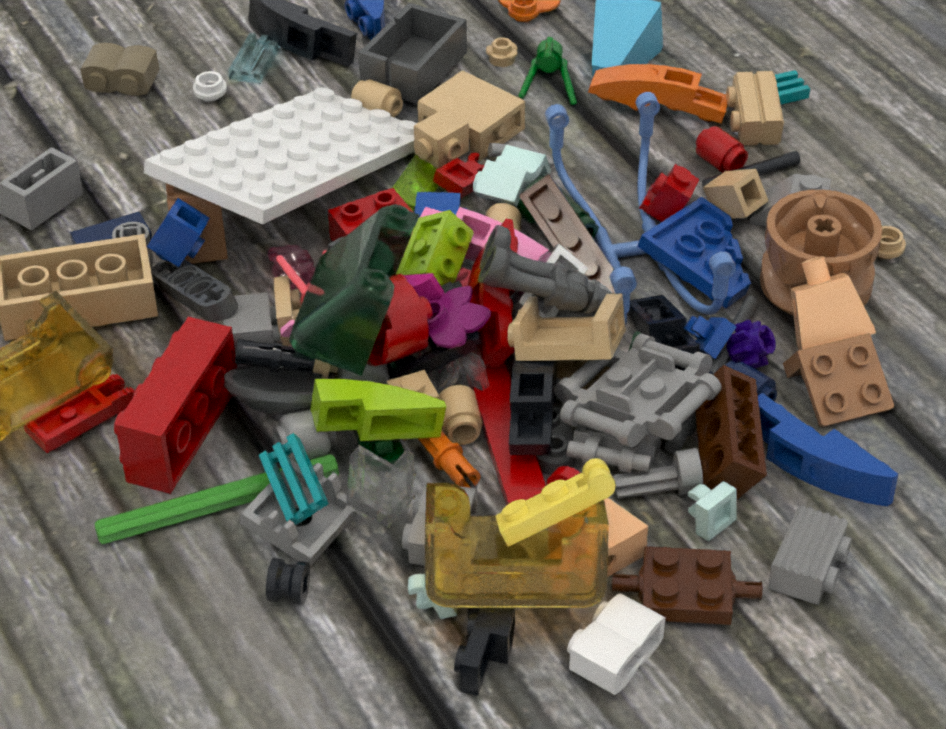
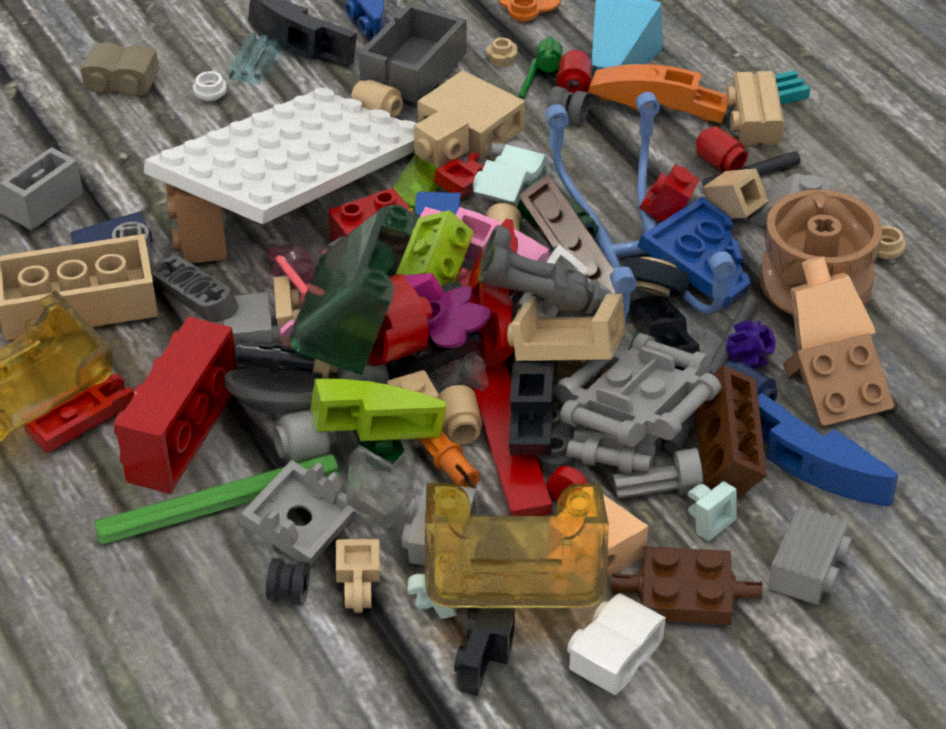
blue brick [147,198,210,267] -> none
teal tile [259,433,329,525] -> none
light yellow plate [495,458,616,547] -> none
blue tile [683,316,737,359] -> none
none -> tan plate [336,539,380,613]
none -> dark grey wheel [547,86,590,126]
none -> red brick [557,50,592,93]
none -> black wheel [623,257,690,297]

